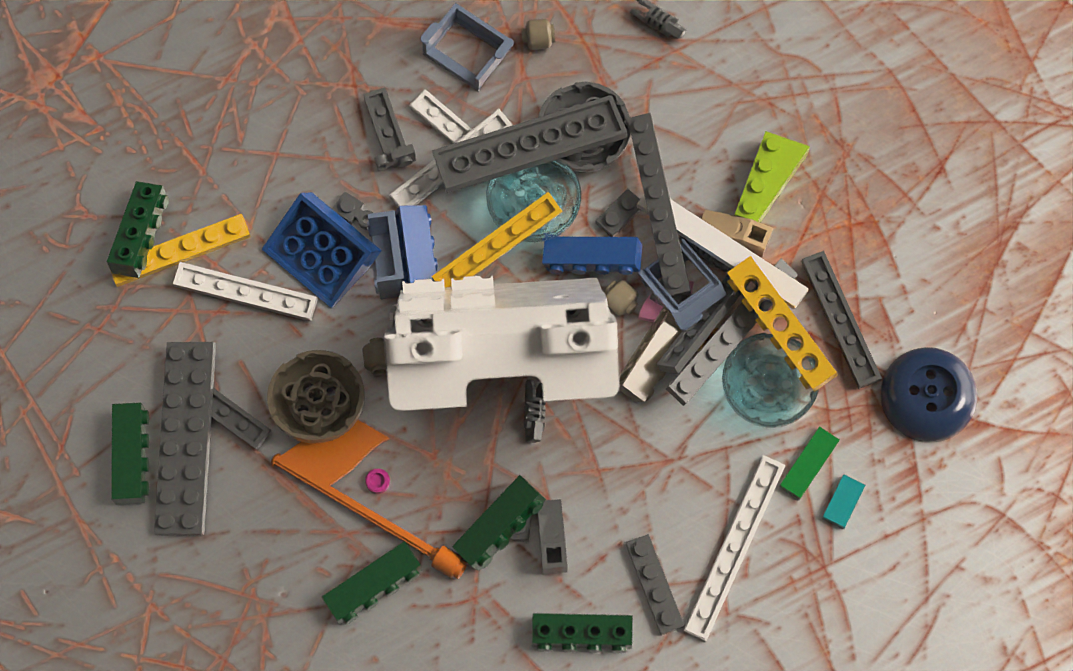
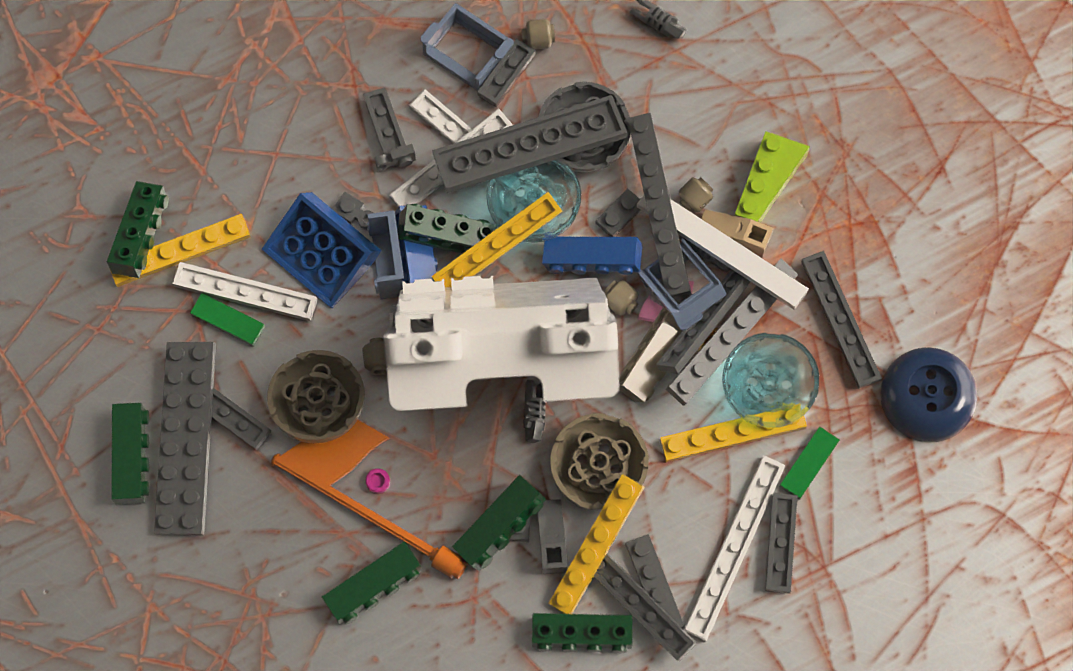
yellow brick [727,255,838,392] -> none
teal tile [822,474,866,529] -> none
none -> green tile [190,293,265,347]
none -> brick [398,204,497,254]
none -> dark grey plate [477,39,536,107]
none -> yellow plate [549,474,644,614]
none -> dark tan brick [550,413,649,511]
none -> dark grey plate [574,553,696,661]
none -> yellow plate [660,404,807,462]
none -> dark tan head [679,177,713,212]
none -> dark grey plate [765,493,798,594]

